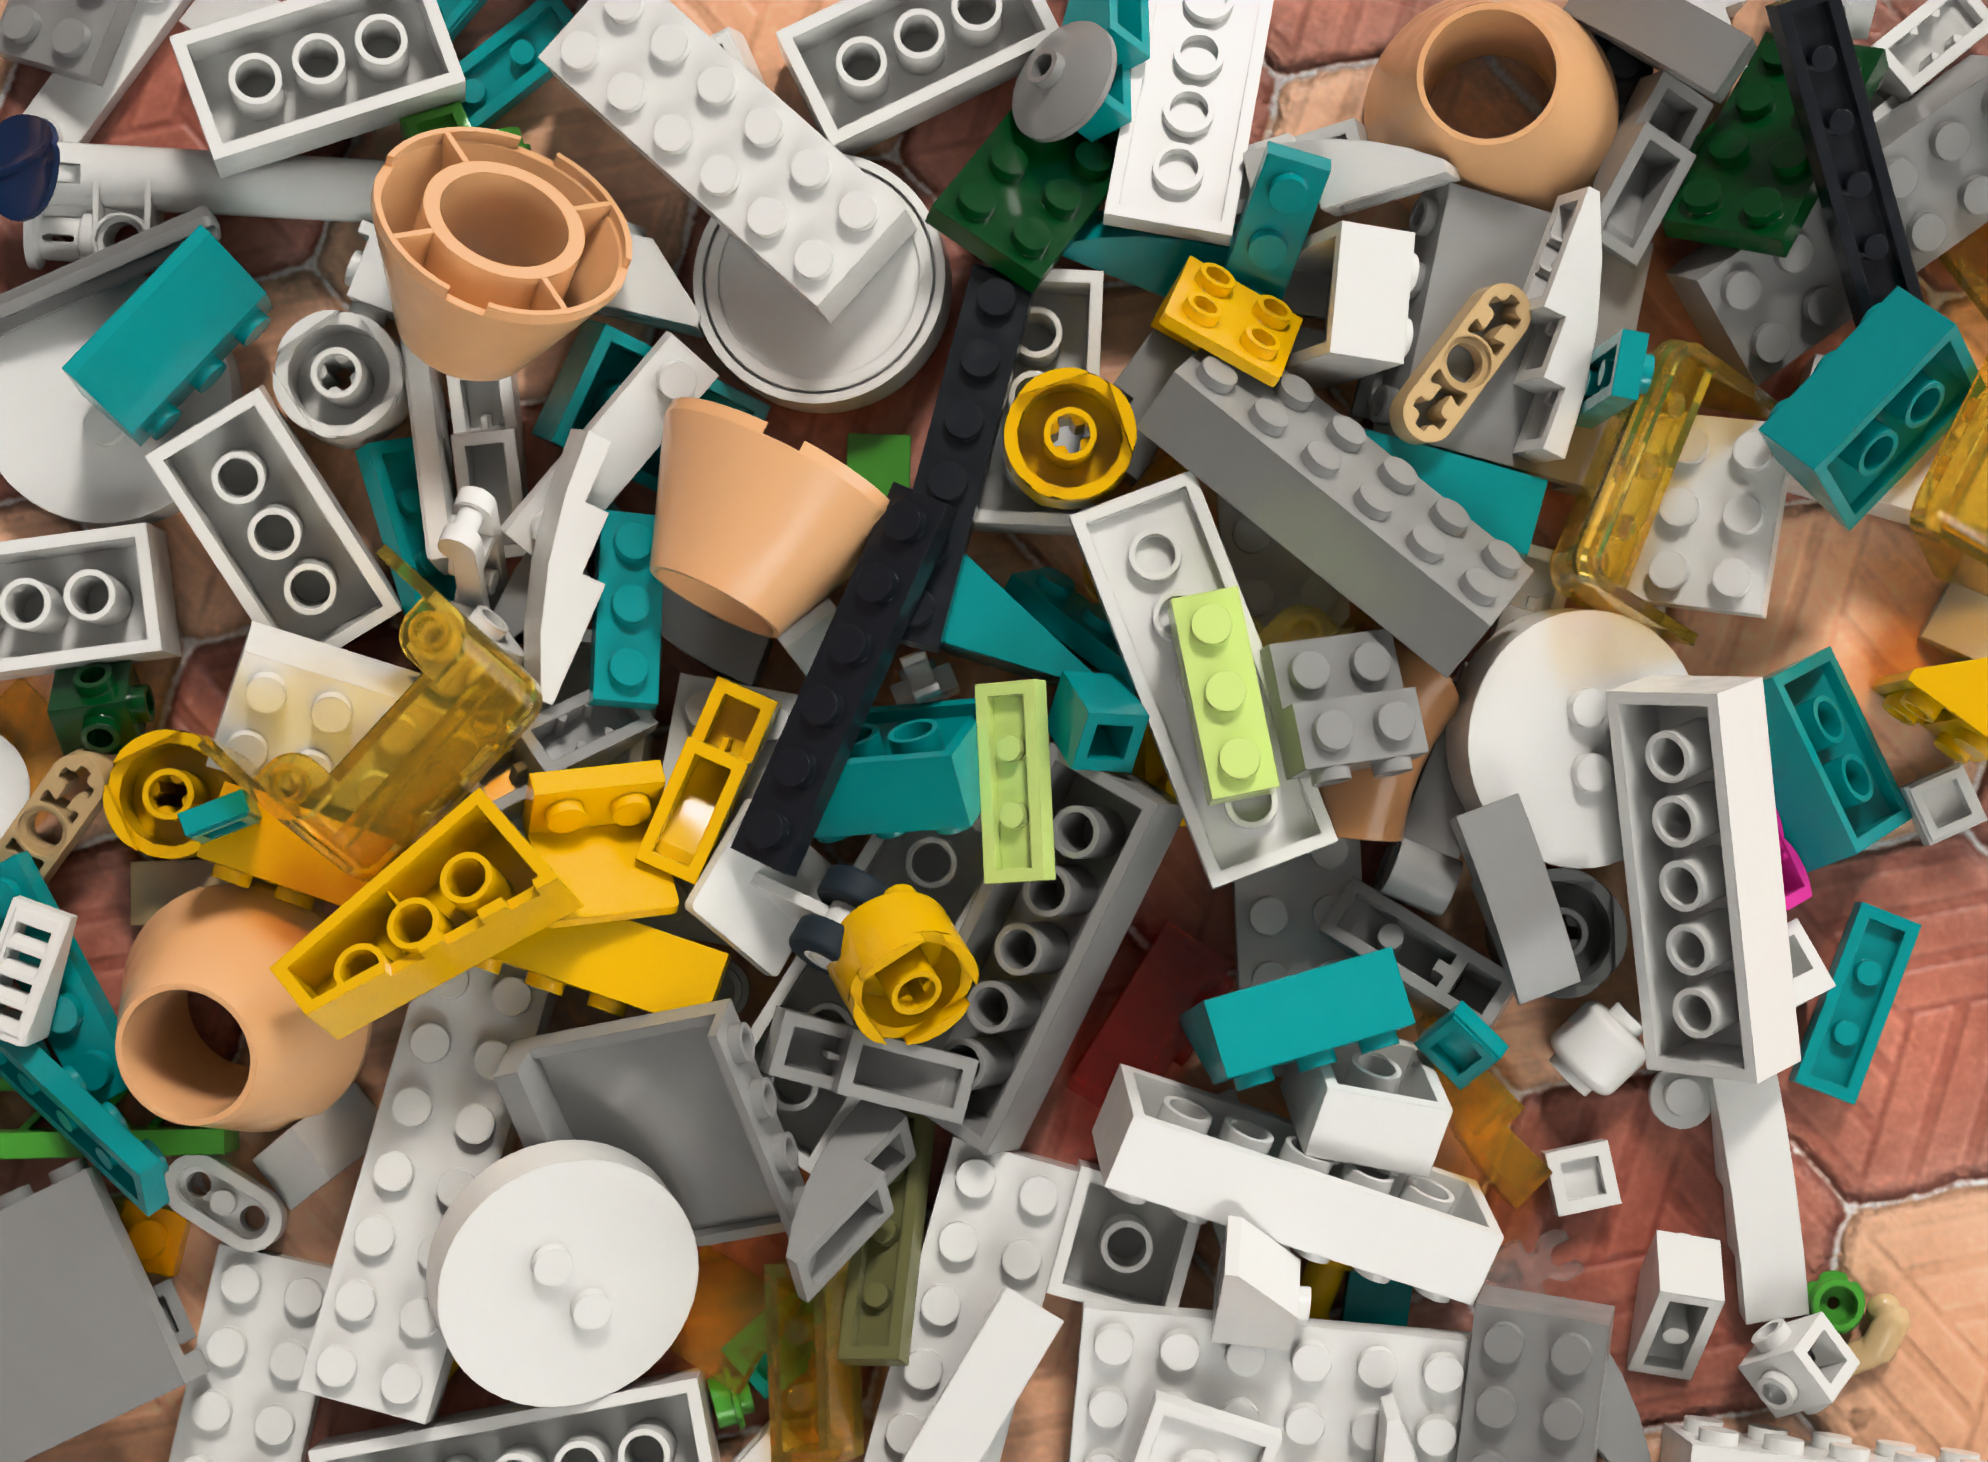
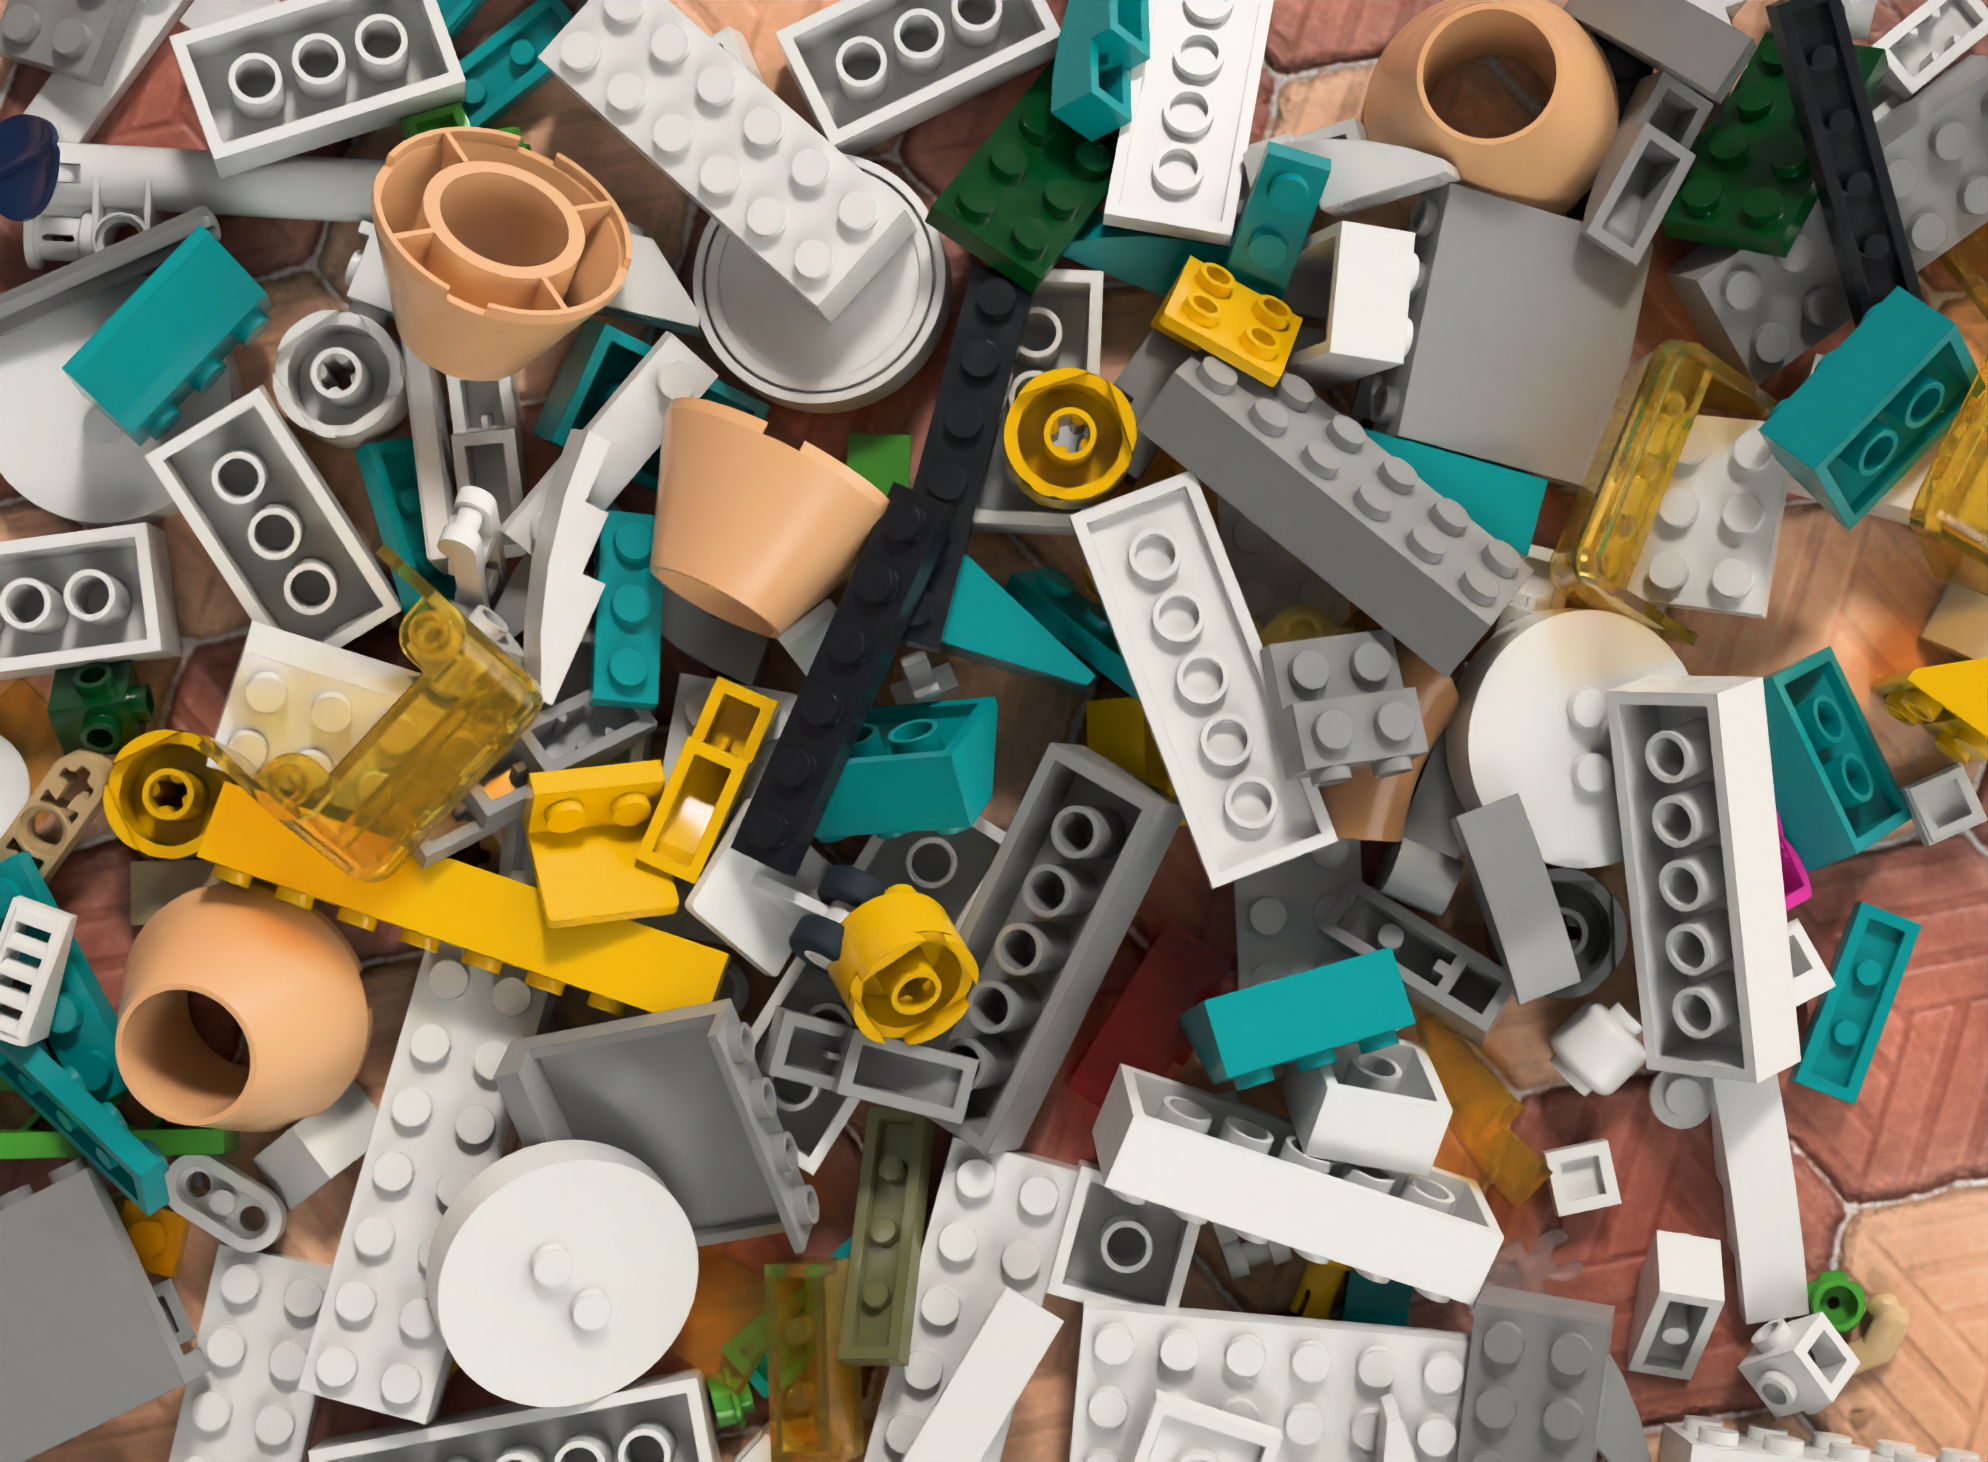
teal tile [177,789,262,844] -> none
yellow wedge [269,787,584,1040] -> none
light grey slope [786,1100,917,1303] -> none
yellowish green plate [975,679,1056,884] -> none
light grey dish [1012,21,1117,143] -> none
teal brick [1048,670,1150,773] -> none
yellowish green brick [1167,586,1280,806] -> none
white slope [1211,1216,1311,1351] -> none
tan beam [1389,283,1531,445] -> none
teal tile [1414,1000,1509,1090] -> none
white slope [1513,186,1602,464] -> none
teal plate [1575,329,1655,429] -> none

